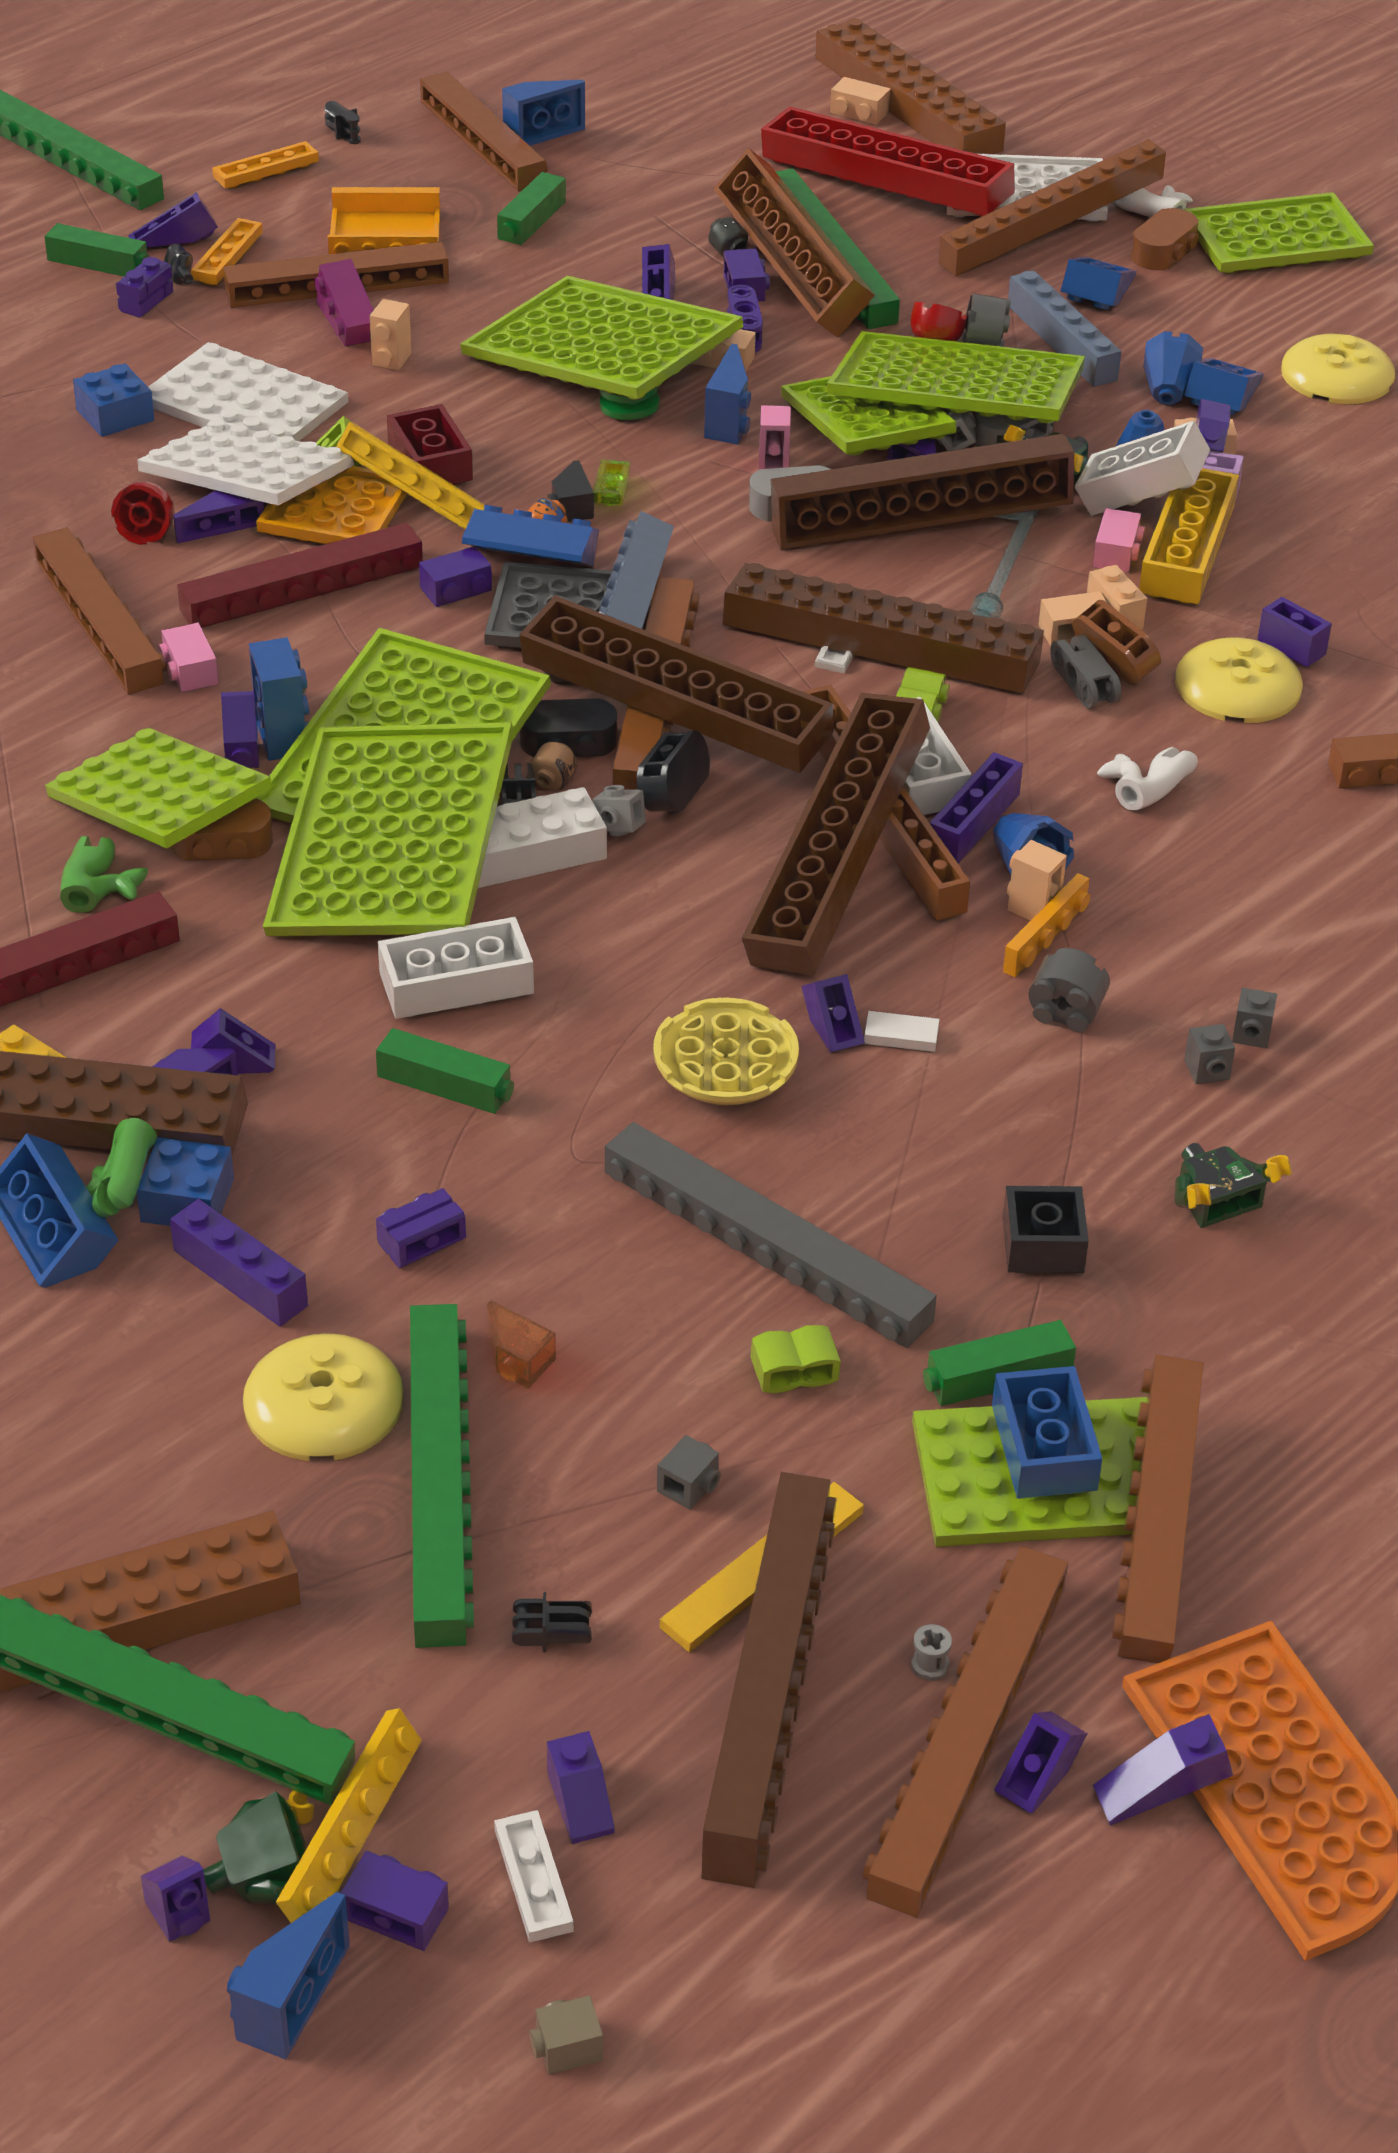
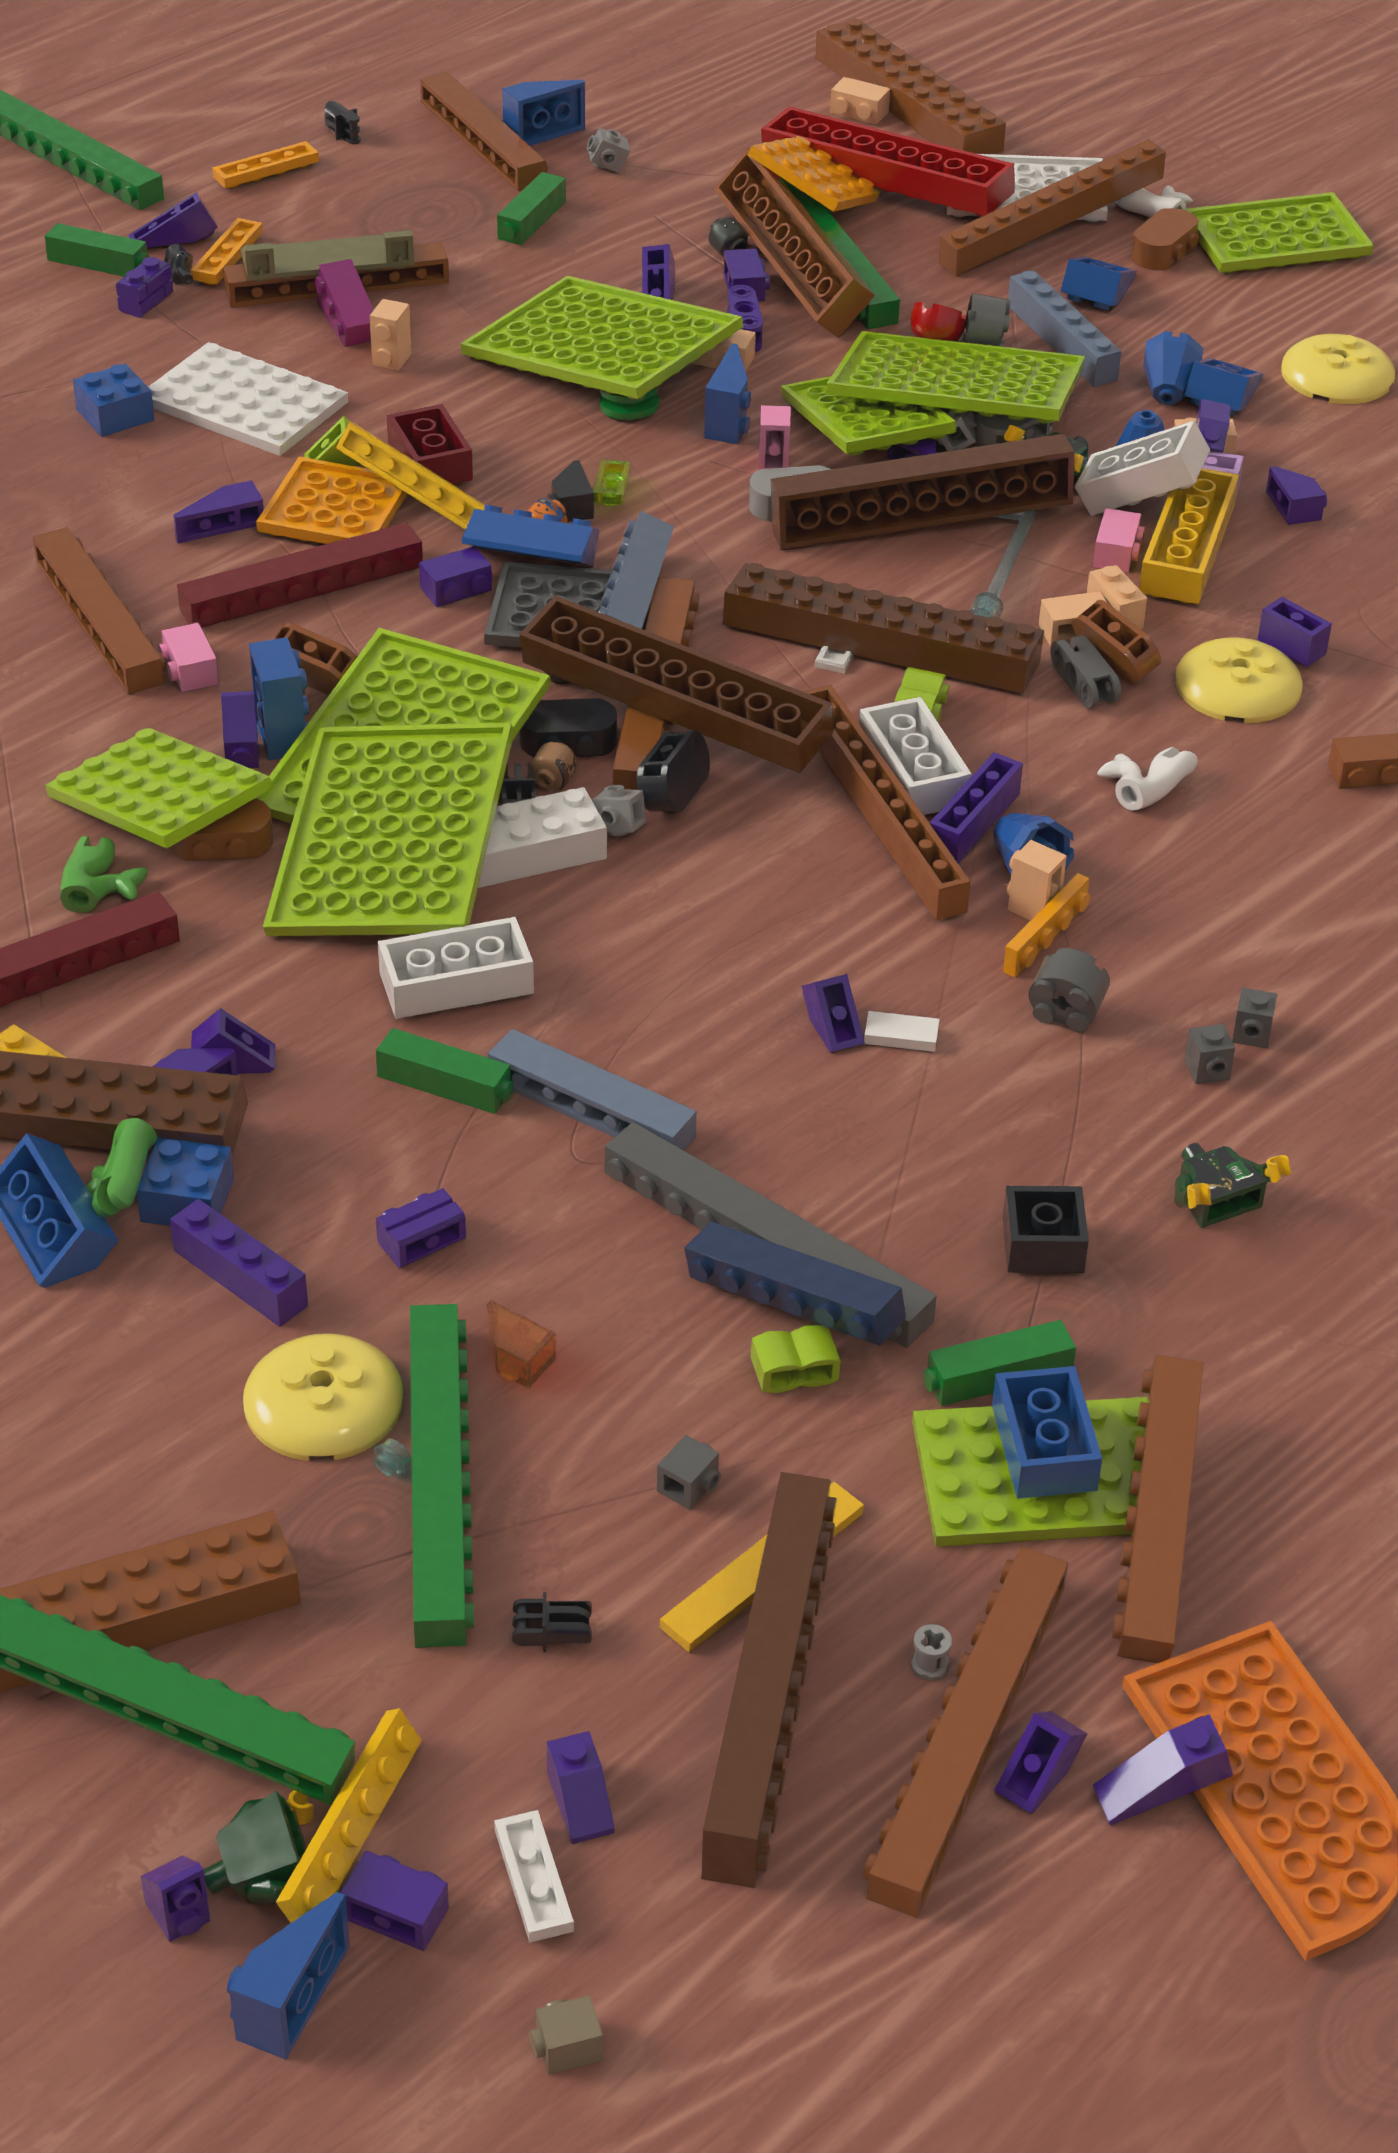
red cylinder [111,481,175,545] -> none
white plate [137,420,354,505] -> none
light orange panel [327,187,440,254] -> none
light yellow brick [653,998,799,1105] -> none
reddish brown brick [742,692,930,975] -> none
none -> olive bracket [241,230,414,282]
none -> dark orange brick [274,623,357,695]
none -> clear light blue plate [374,1439,412,1476]
none -> sand blue brick [487,1029,697,1150]
none -> light grey brick [587,127,631,173]
none -> dark blue brick [684,1221,906,1346]
none -> light orange plate [747,136,880,212]
none -> dark purple slope [1266,466,1327,525]

